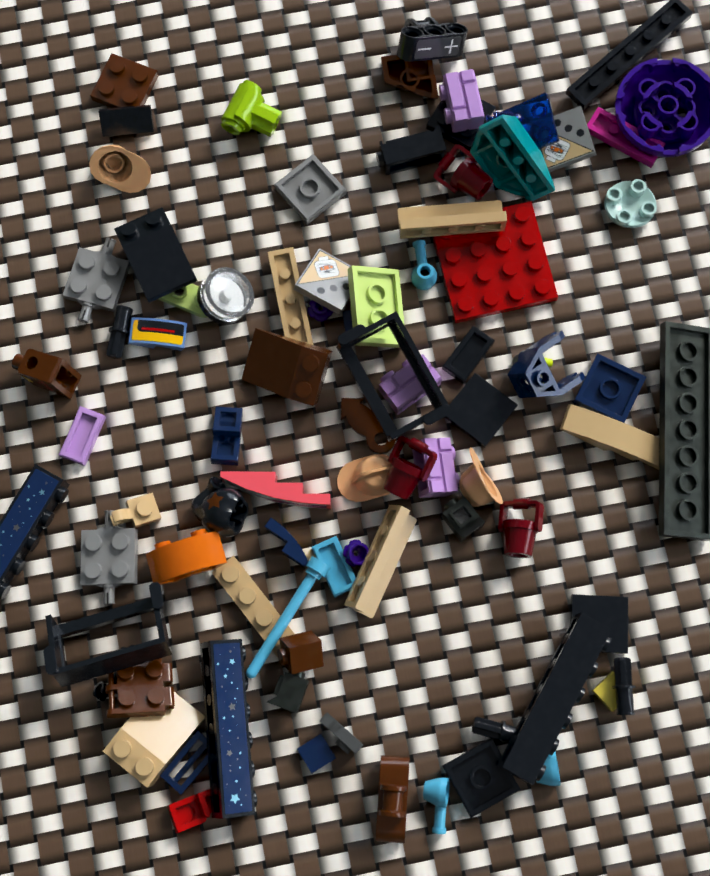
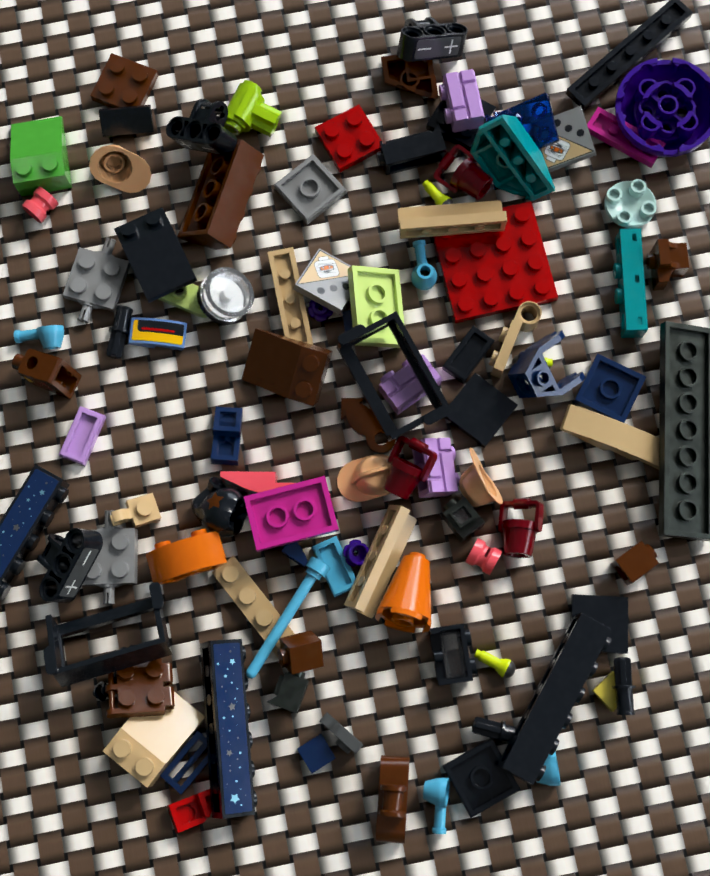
none -> bright green slope [10,116,72,196]
none -> medium azure bar [14,325,64,349]
none -> coral wheel [22,186,59,223]
none -> black beam [37,528,103,603]
none -> black beam [166,99,237,155]
none -> reddish brown slope [177,139,264,250]
none -> dark pink plate [243,476,339,552]
none -> red plate [315,104,382,173]
none -> orange cone [375,552,431,633]
none -> neon yellow piece [422,180,453,205]
none -> black window [429,623,477,686]
none -> coral wheel [465,538,502,575]
none -> neon yellow piece [474,649,516,678]
none -> tan plate [489,301,542,378]
none -> reddish brown brick [610,541,659,586]
none -> teal piece [613,228,648,338]
none -> reddish brown brick [646,239,689,291]

